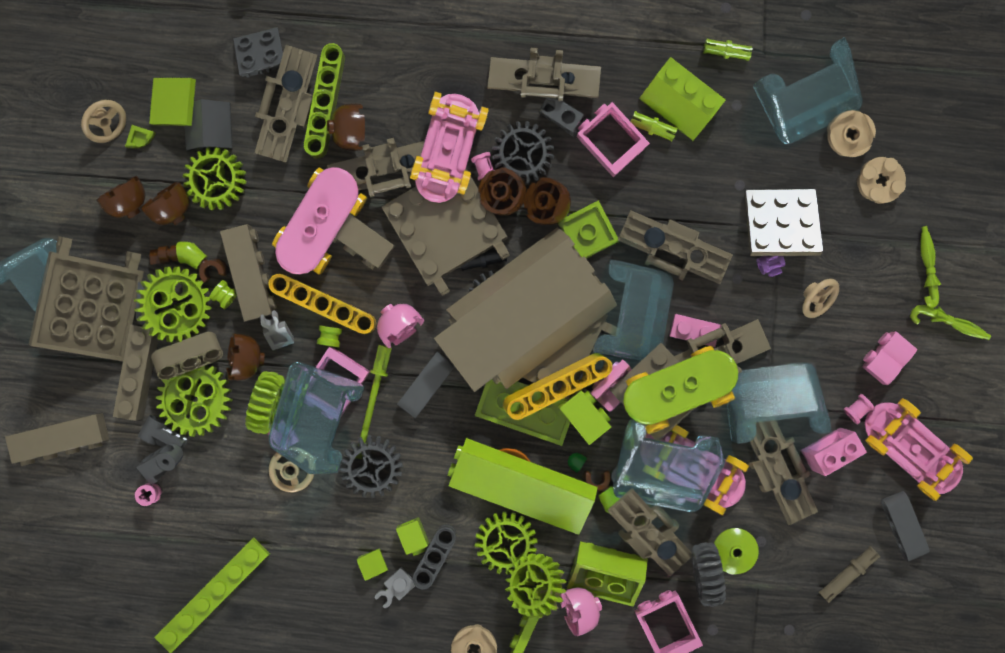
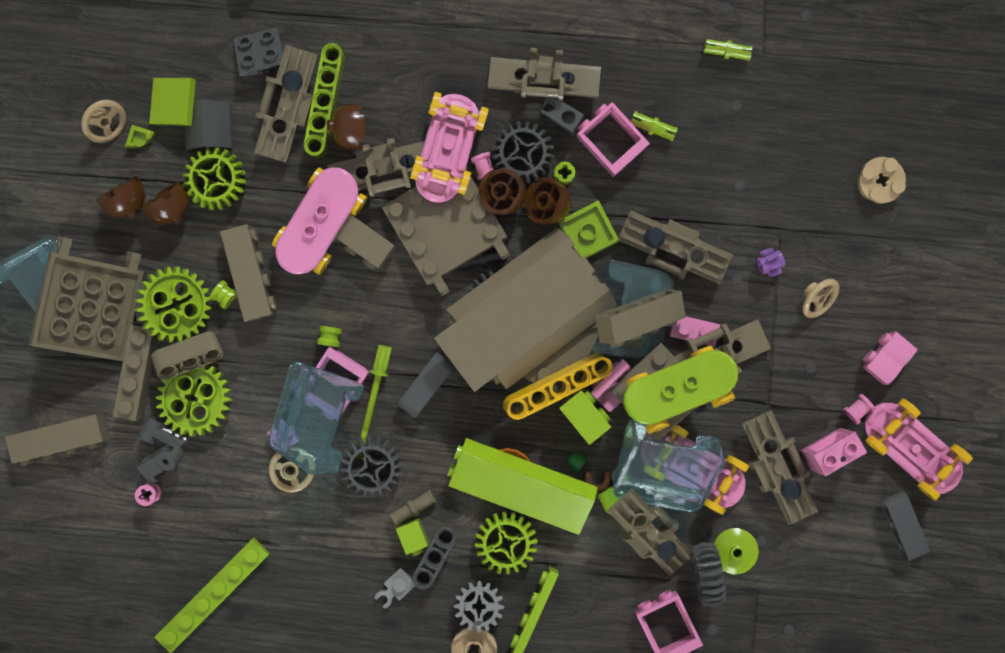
reddish brown piece [149,242,229,283] -> none
reddish brown cylinder [226,333,265,381] -> none
lime gear [245,371,285,434] -> none
light grey plate [260,310,294,351] -> none
yellow beam [269,274,376,334] -> none
lime slope [357,548,388,581] -> none
bright pink cylinder [377,304,424,348] -> none
lime plate [475,379,570,446] -> none
lime gear [505,553,567,618] -> none
bright pink cylinder [560,587,602,636] -> none
lime slope [567,541,648,607] -> none
lime slope [639,57,726,141] -> none
clear light blue windscreen [727,363,832,444] -> none
plate [745,189,823,256] -> none
clear light blue windscreen [753,37,863,144] -> none
dark tan pin [819,546,880,603] -> none
tan plate [827,110,876,157] -> none
lime piece [910,305,991,340] -> none
lime piece [920,226,942,308] -> none
none -> dark tan pin [390,490,437,526]
none -> light grey gear [454,581,504,633]
none -> lime bush [554,162,575,185]
none -> dark tan brick [595,289,686,347]

